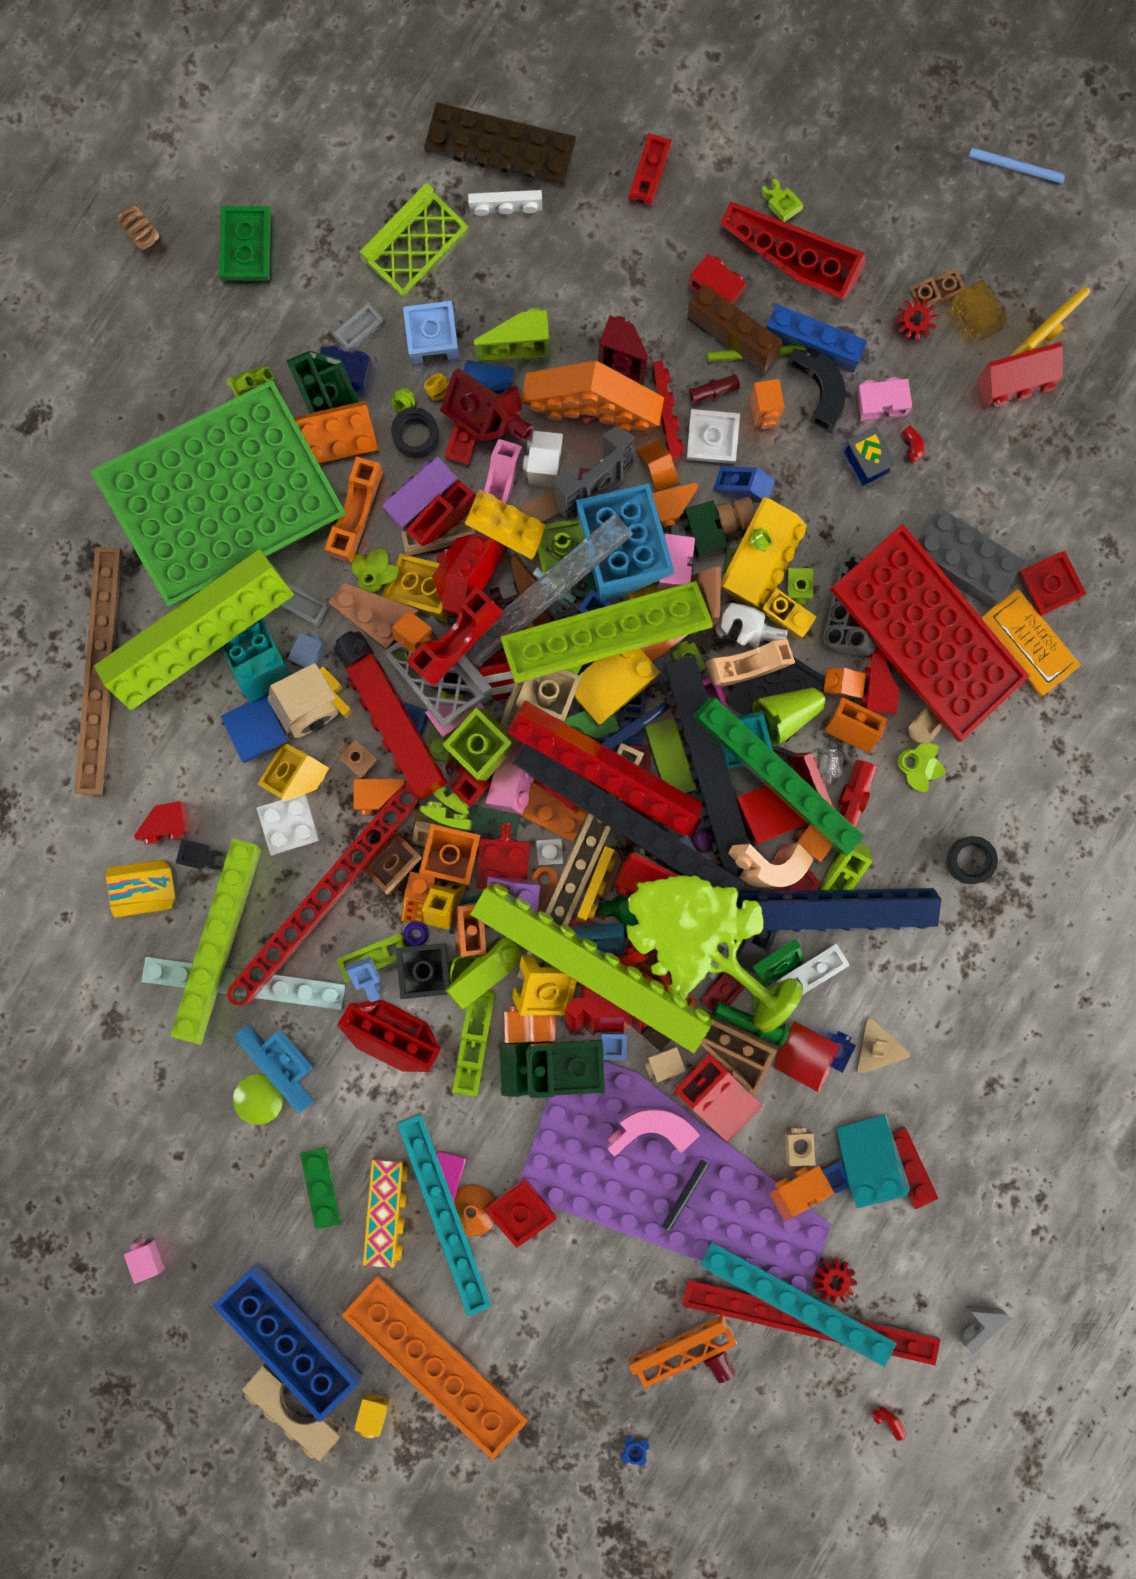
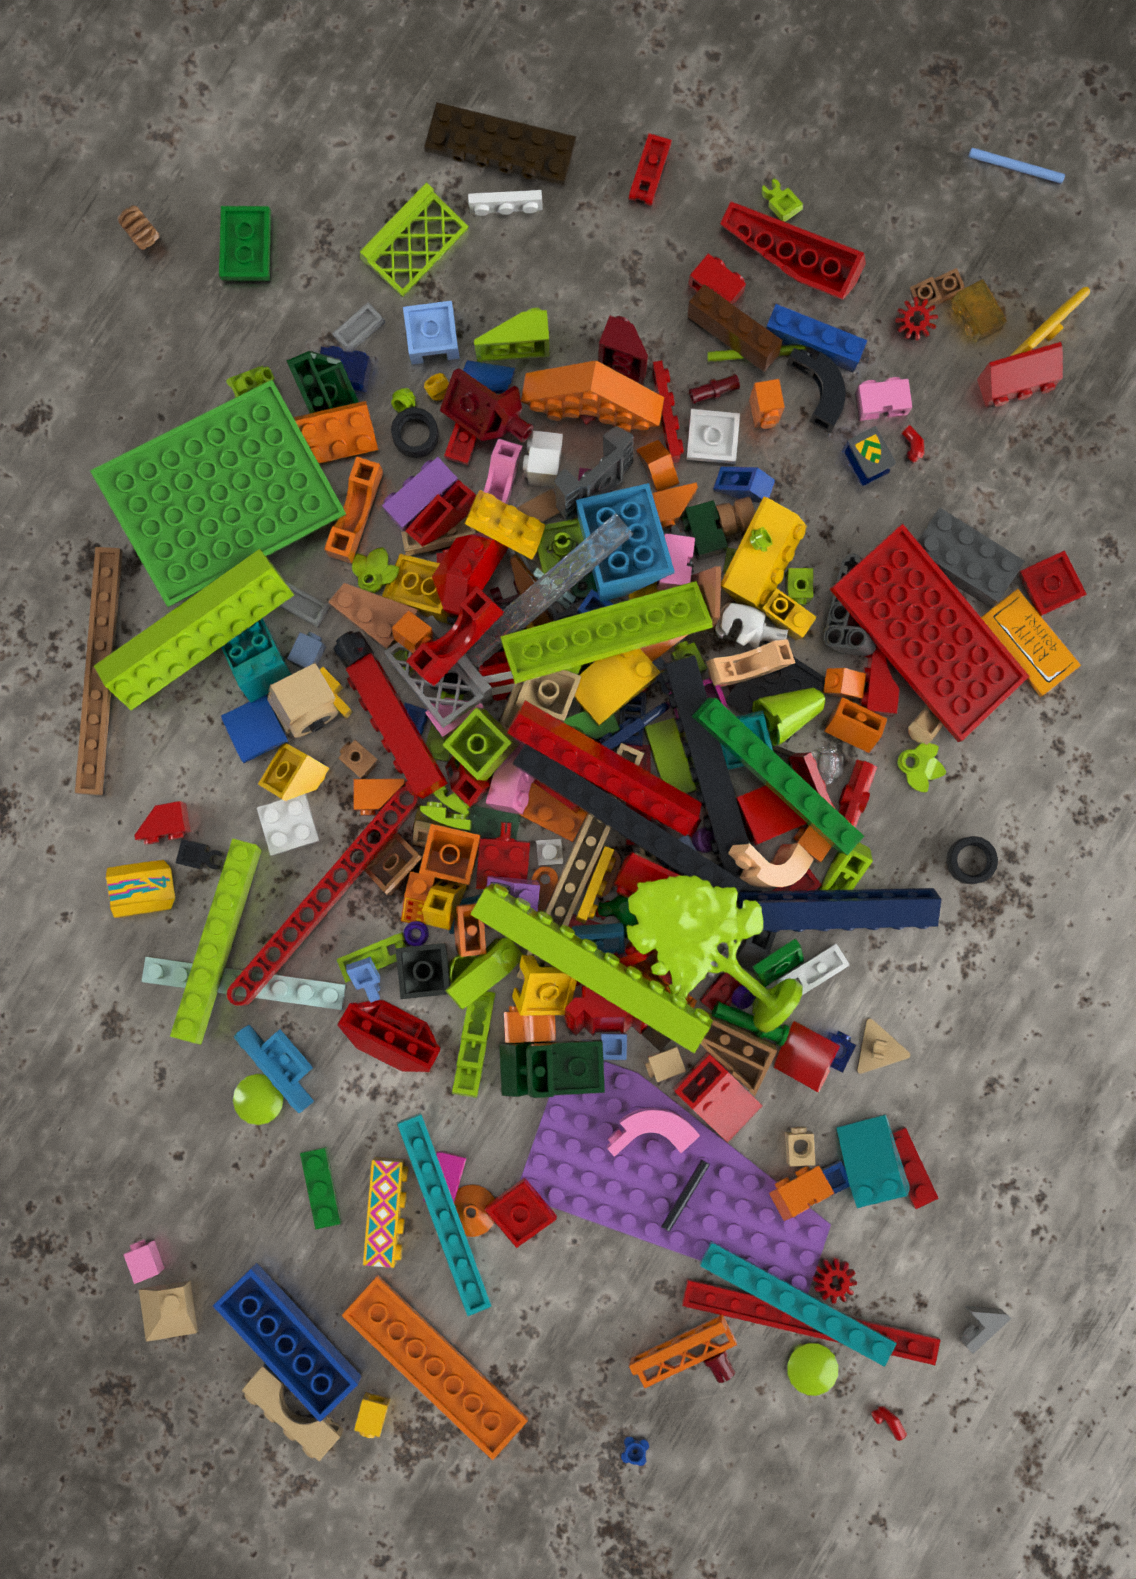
none -> tan slope [139,1280,198,1341]
none -> dark purple tile [731,985,756,1010]
none -> lime dish [787,1343,838,1396]

